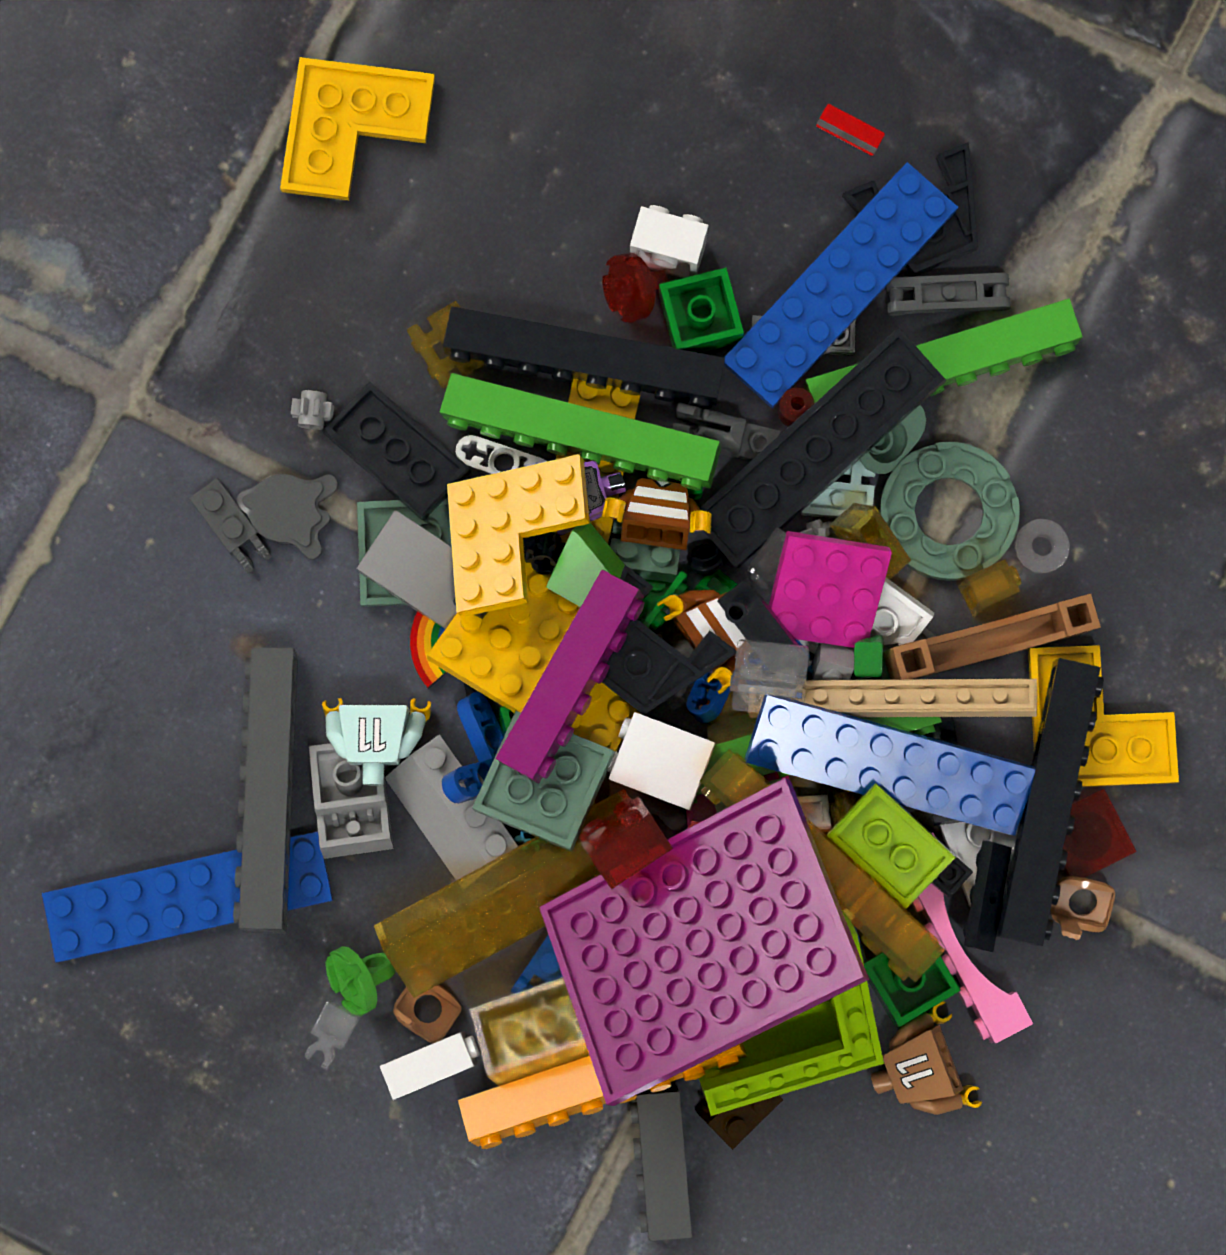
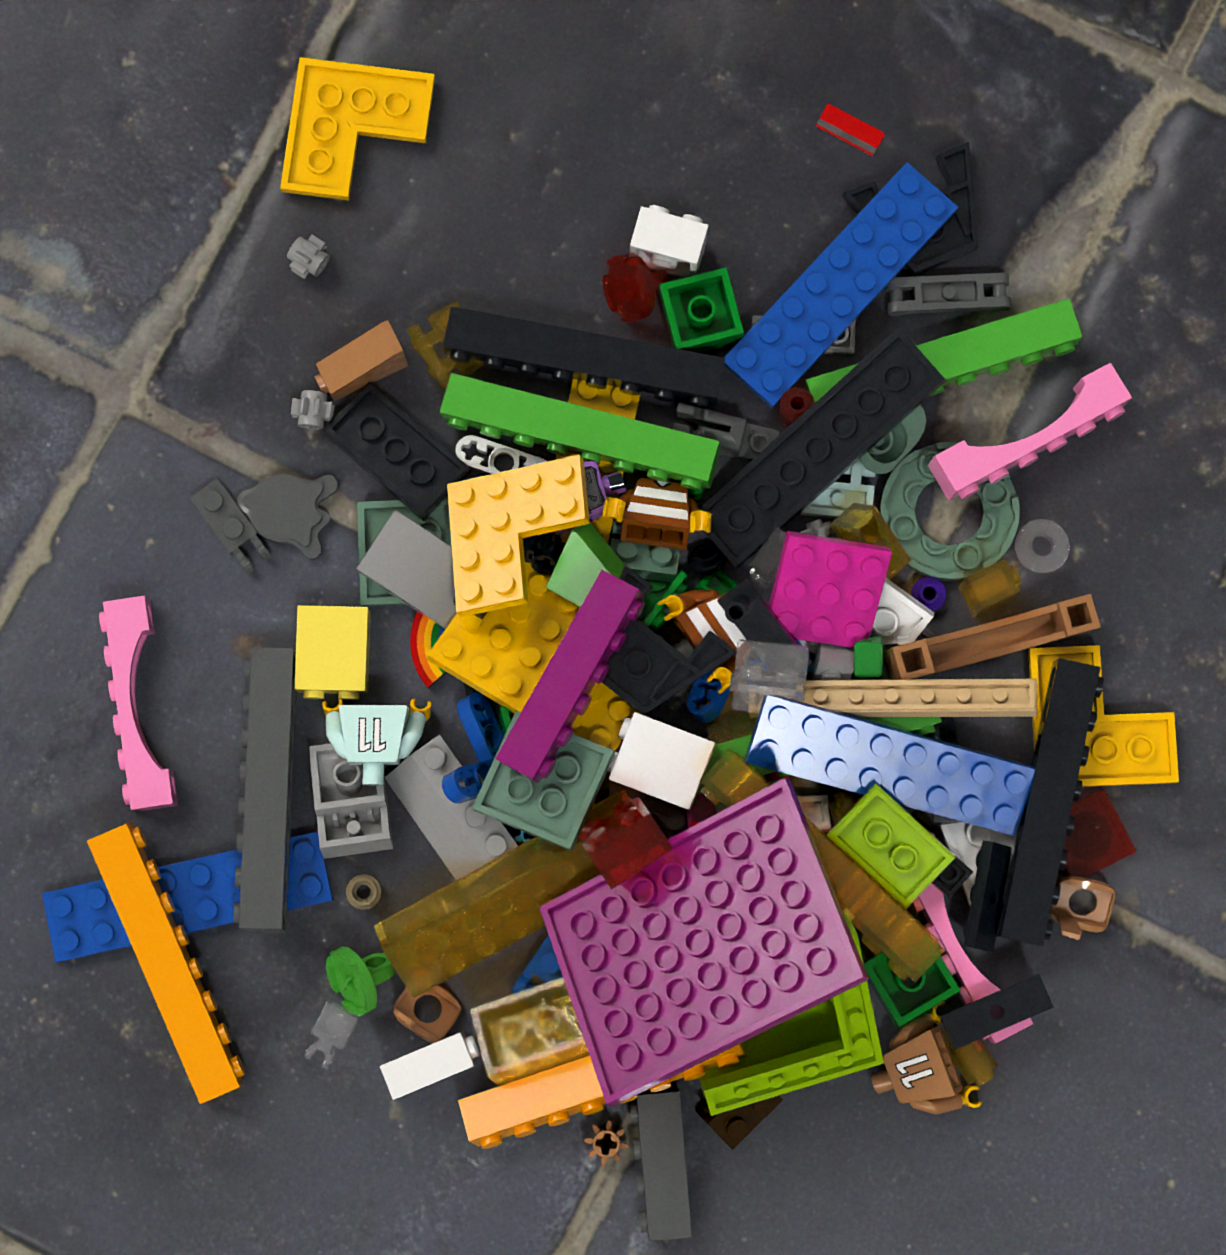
none -> light orange brick [87,821,246,1104]
none -> bright pink arch [99,595,178,812]
none -> light grey gear [287,234,330,279]
none -> light yellow brick [295,605,371,700]
none -> medium nougat slope [314,320,408,401]
none -> dark tan plate [346,874,382,910]
none -> medium nougat gear [584,1120,629,1166]
none -> dark purple plate [911,577,946,611]
none -> bright pink arch [928,363,1132,501]
none -> black tile [939,974,1054,1050]
none -> clear yellow brick [948,1039,998,1087]

